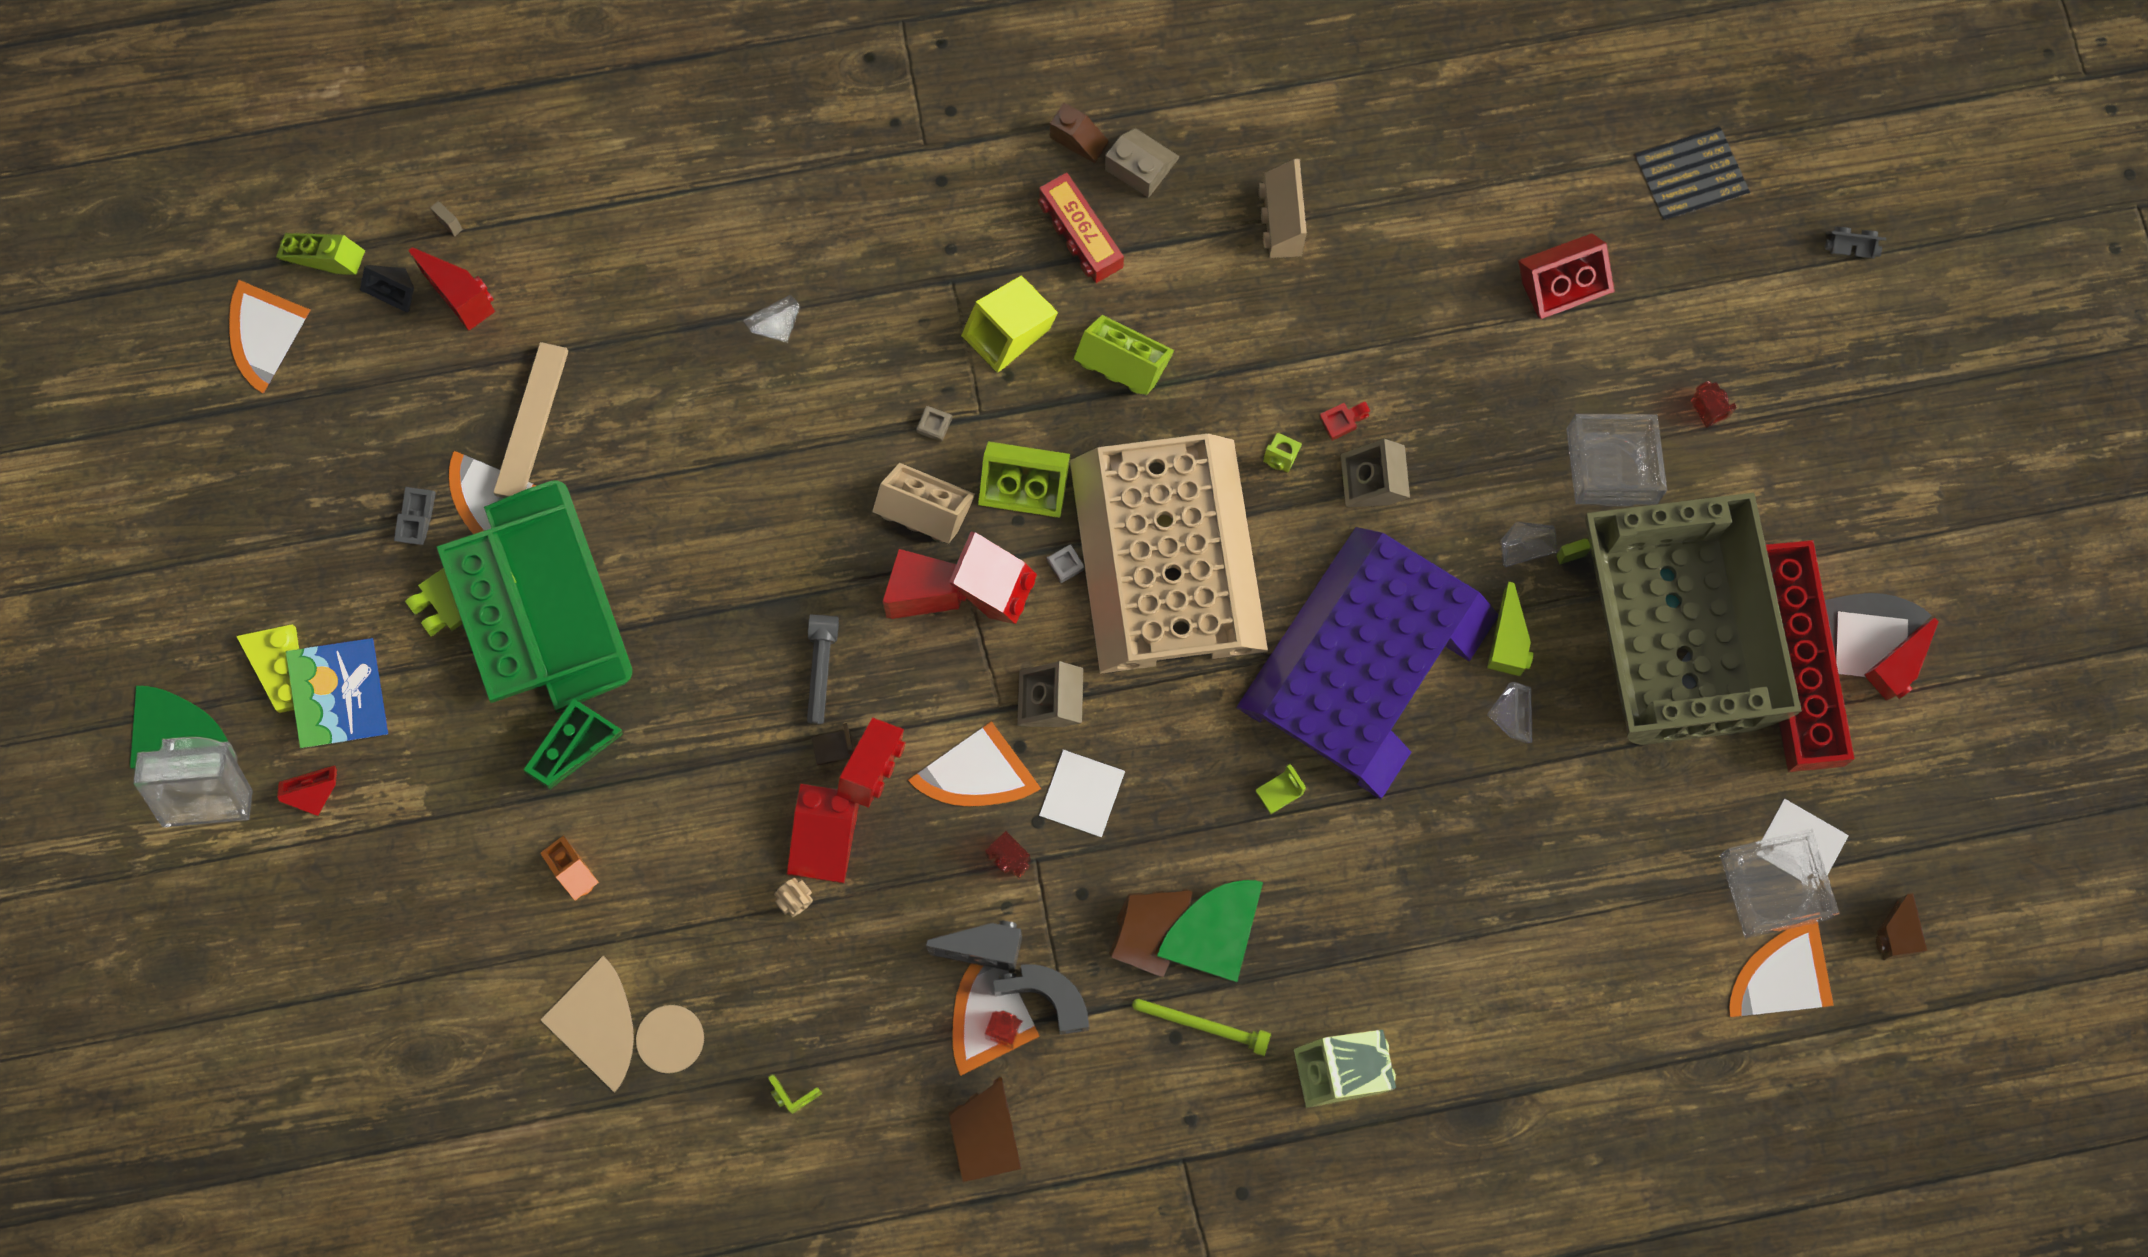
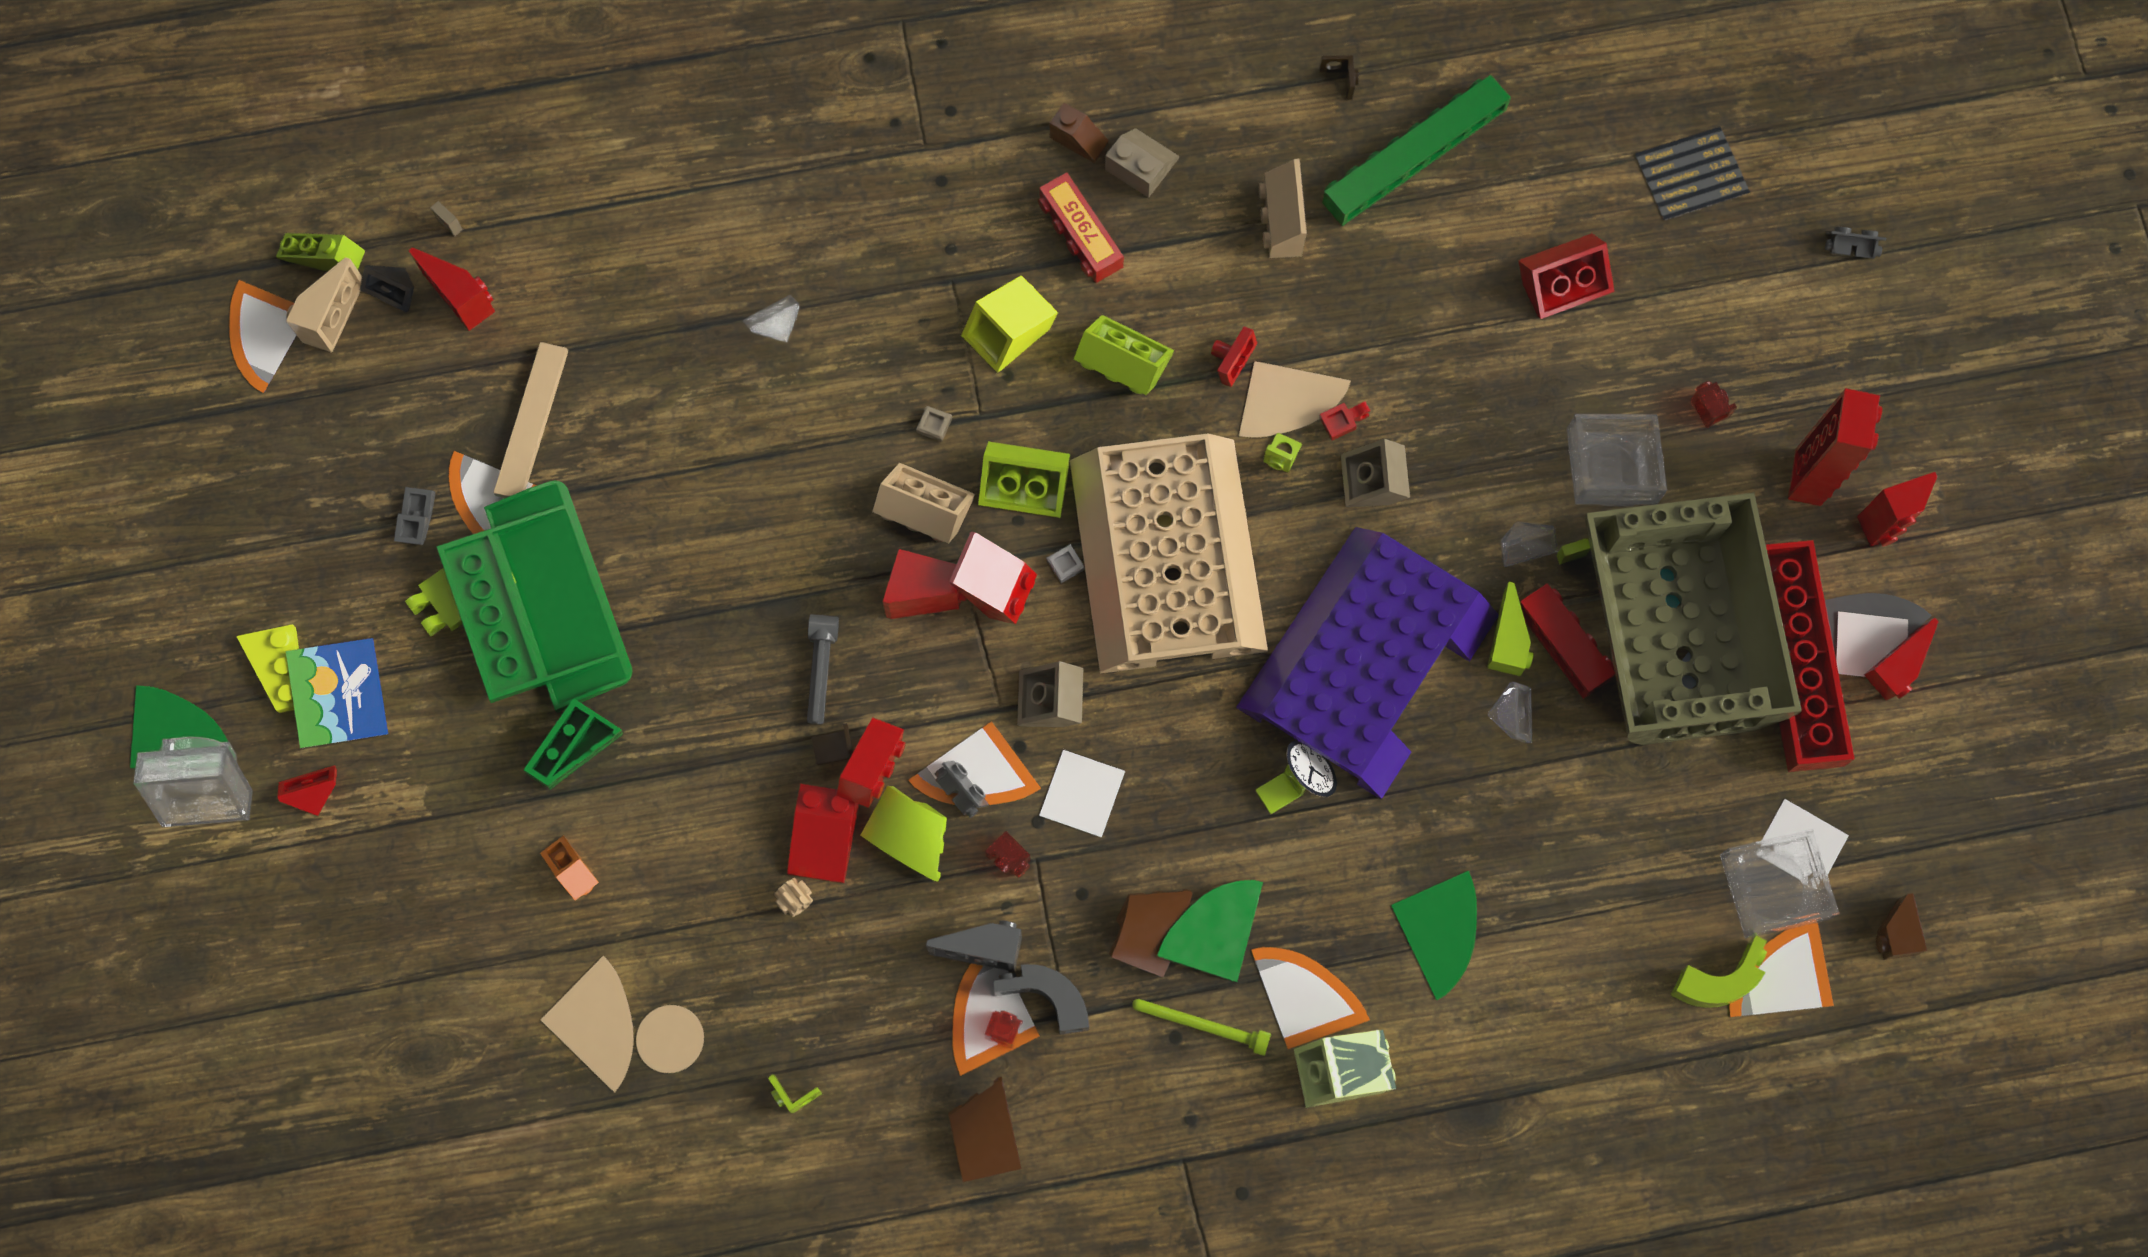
none -> tan slope [286,257,362,352]
none -> lime slope [861,785,947,881]
none -> dark grey hinge [934,761,989,818]
none -> red tile [1211,326,1257,387]
none -> tan sticker [1239,361,1351,438]
none -> sticker [1251,947,1370,1049]
none -> sticker [1287,740,1337,797]
none -> dark brown bracket [1319,55,1359,100]
none -> green brick [1322,75,1511,226]
none -> green sticker [1391,871,1477,1000]
none -> red brick [1520,583,1615,699]
none -> lime arch [1671,935,1767,1008]
none -> red brick [1788,388,1882,506]
none -> red slope [1857,472,1938,546]

